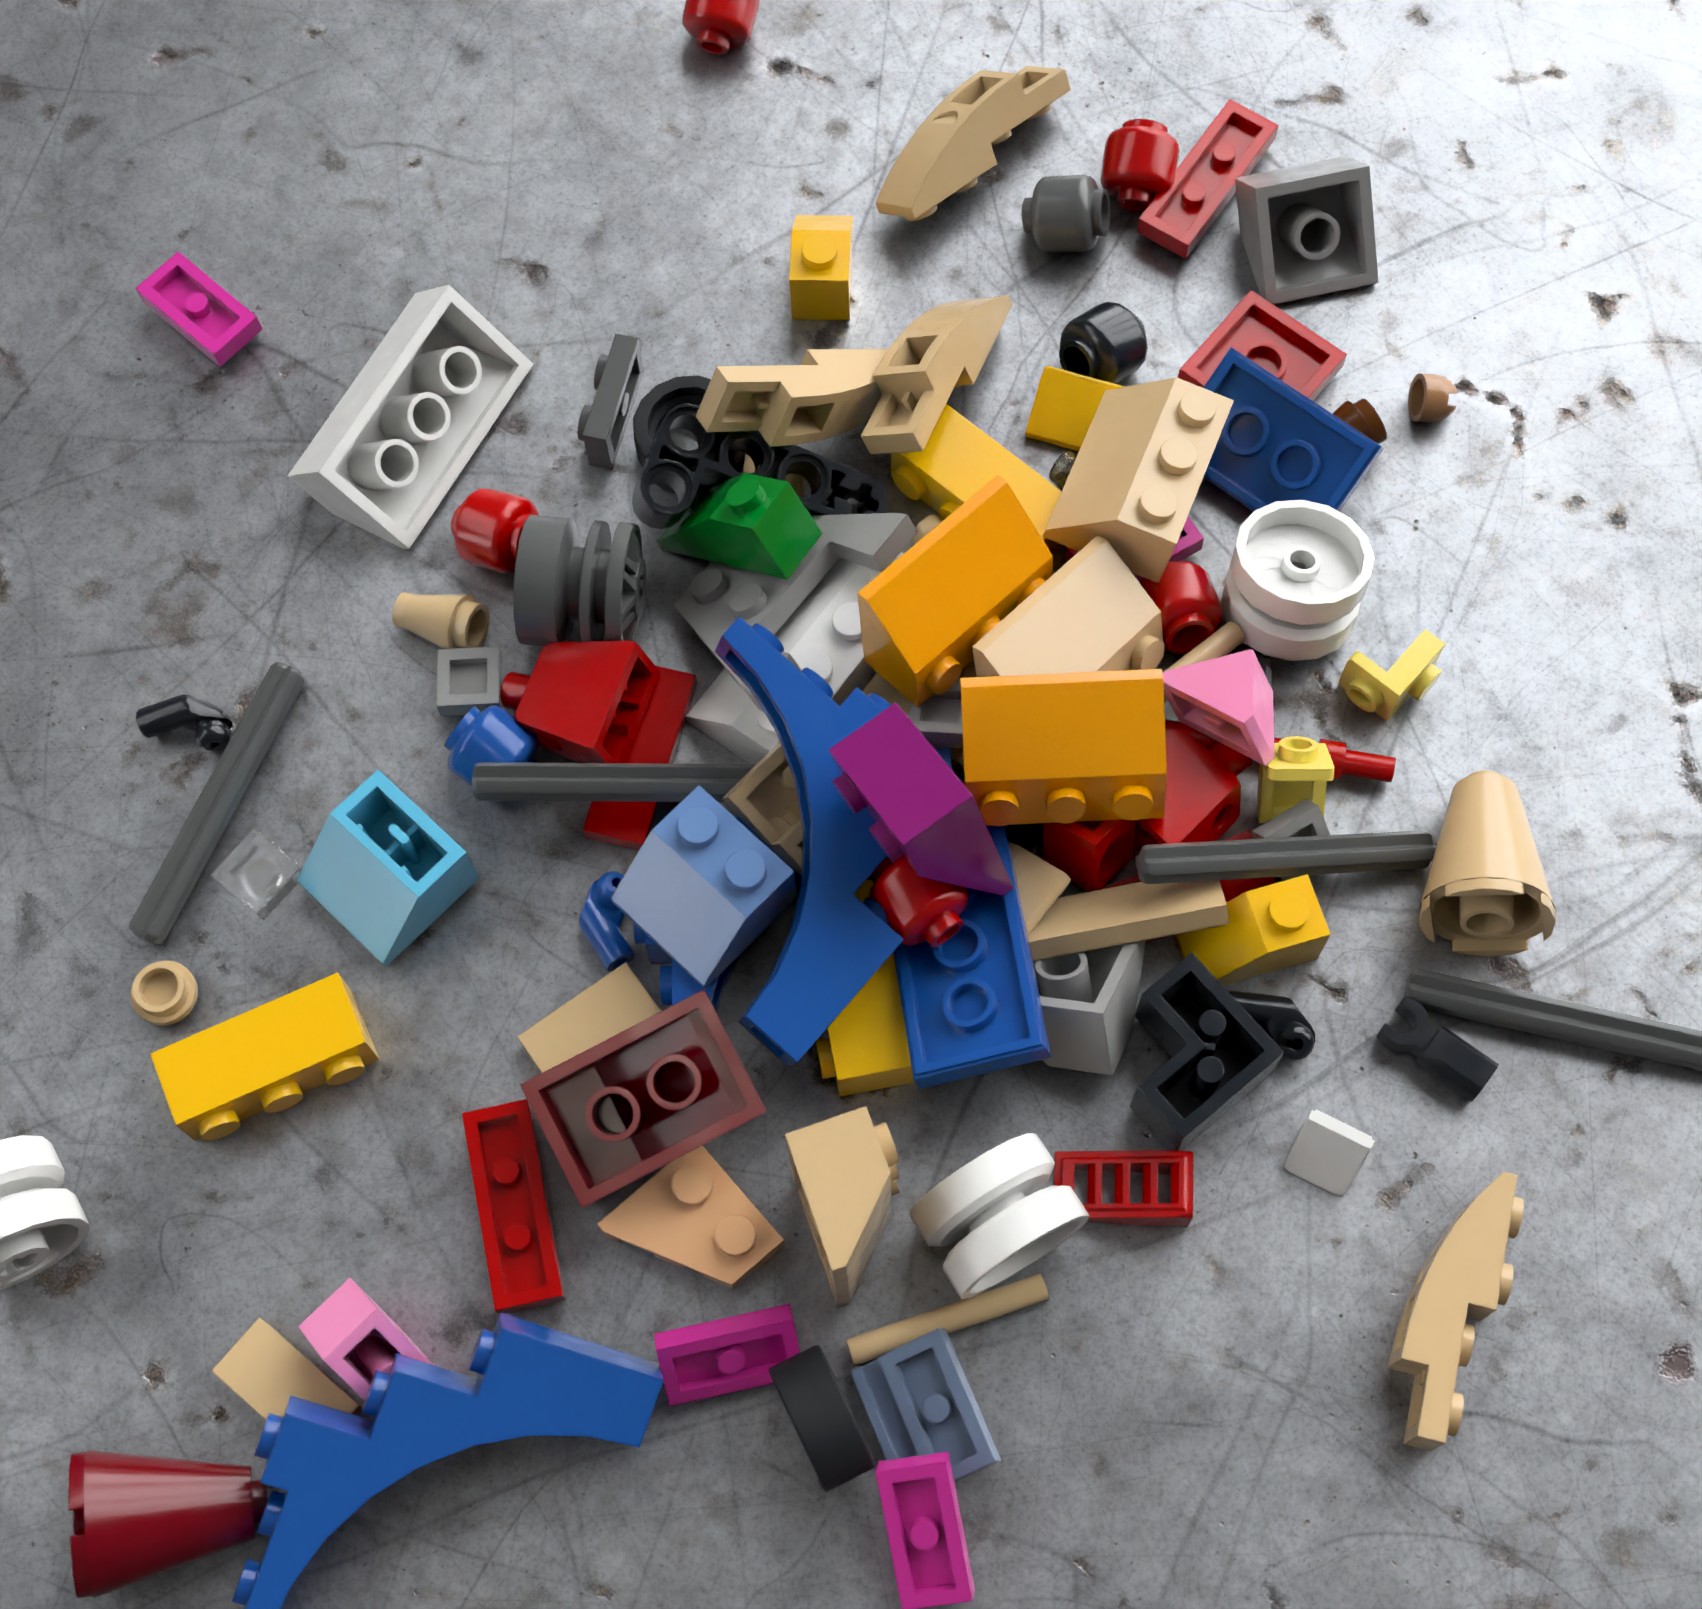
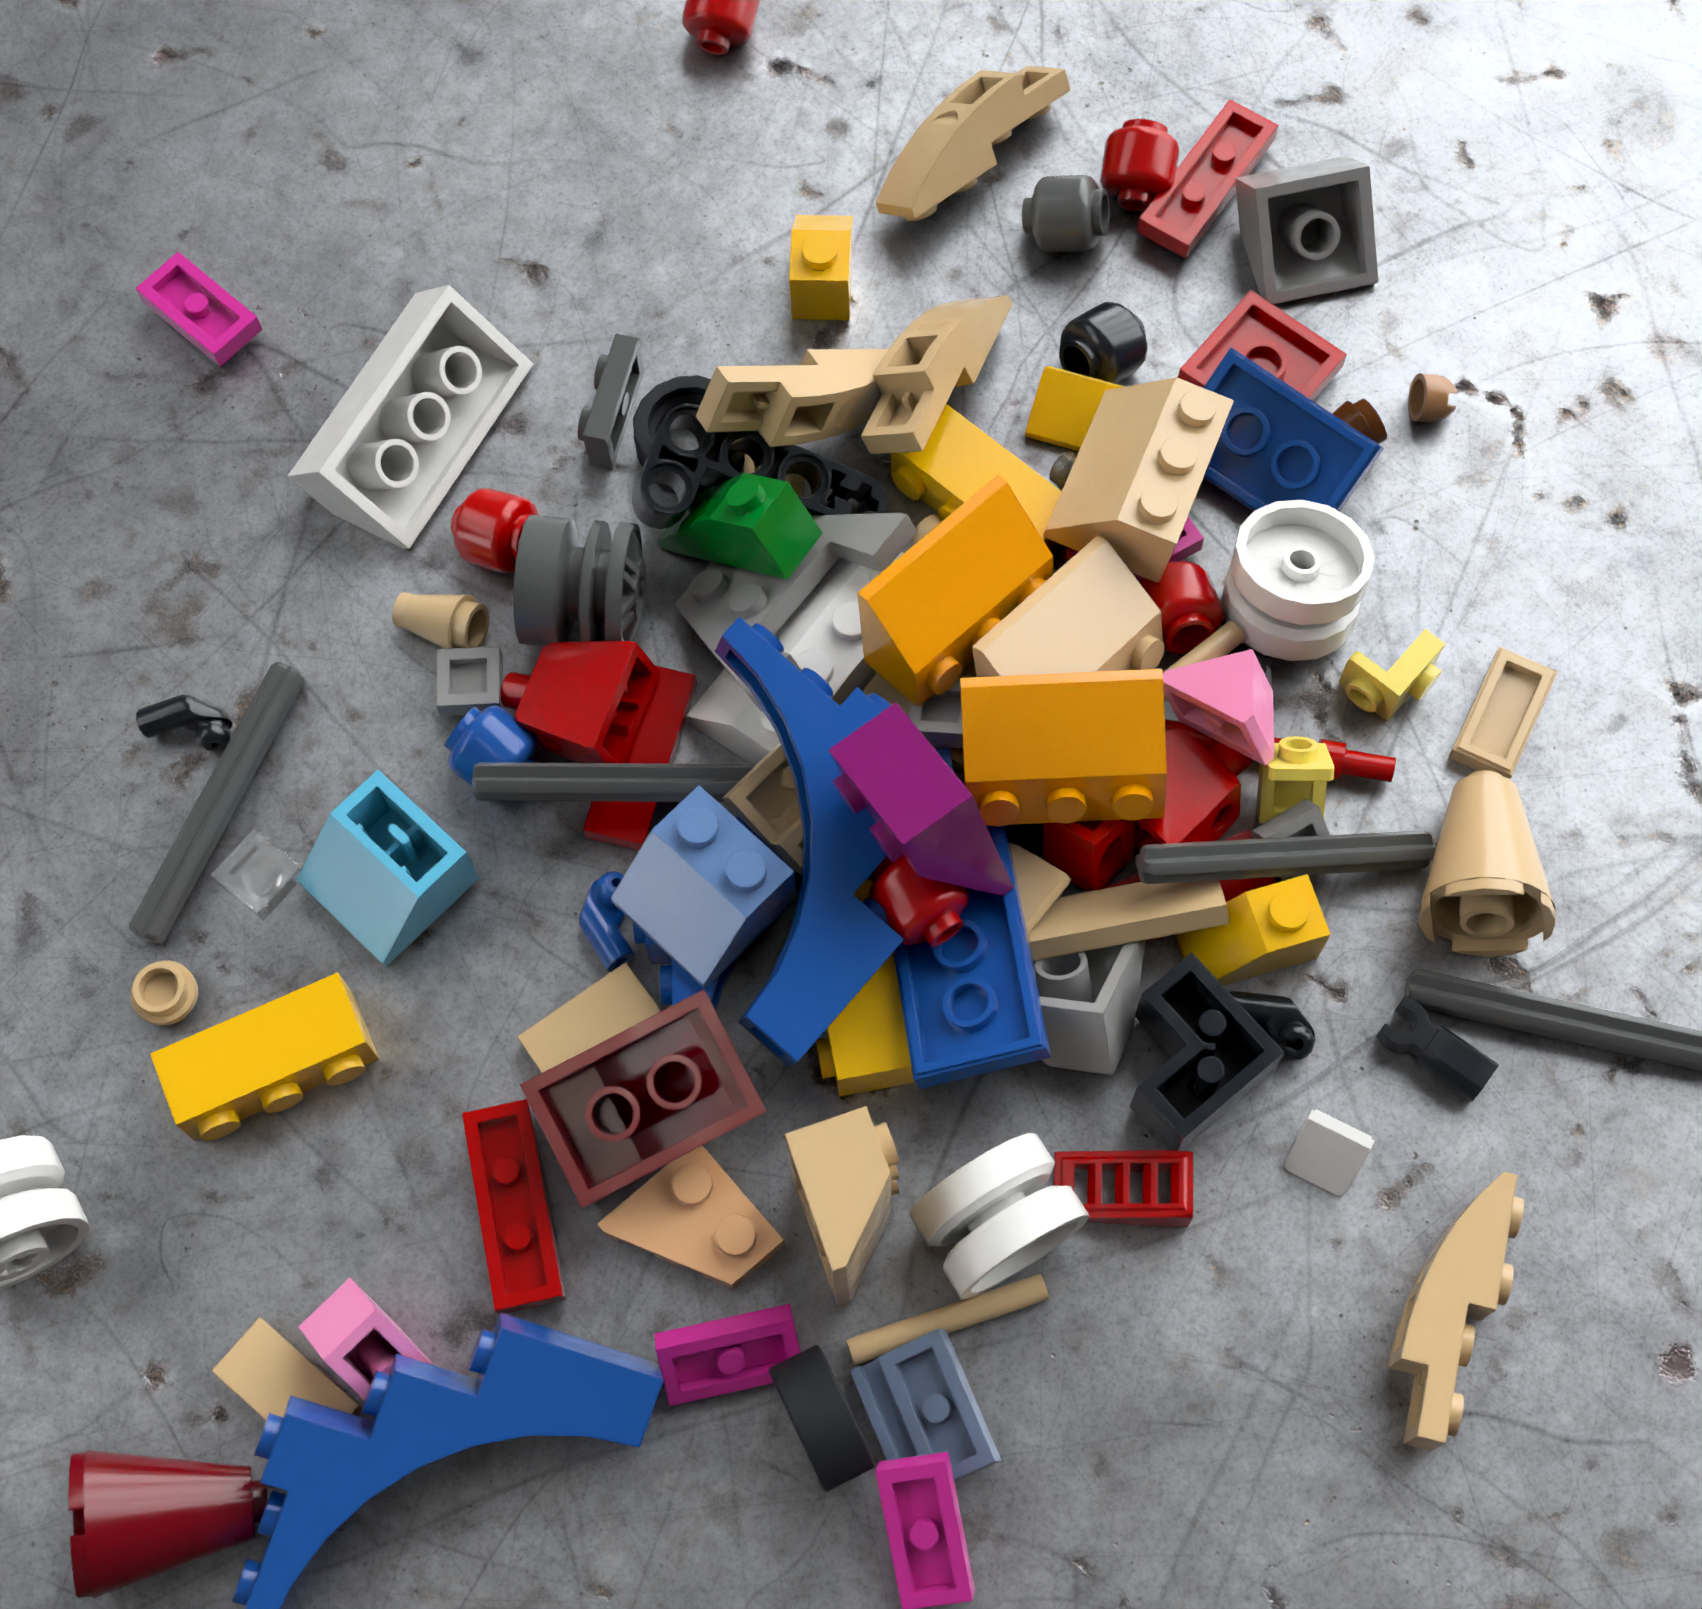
none -> tan tile [1448,647,1558,779]

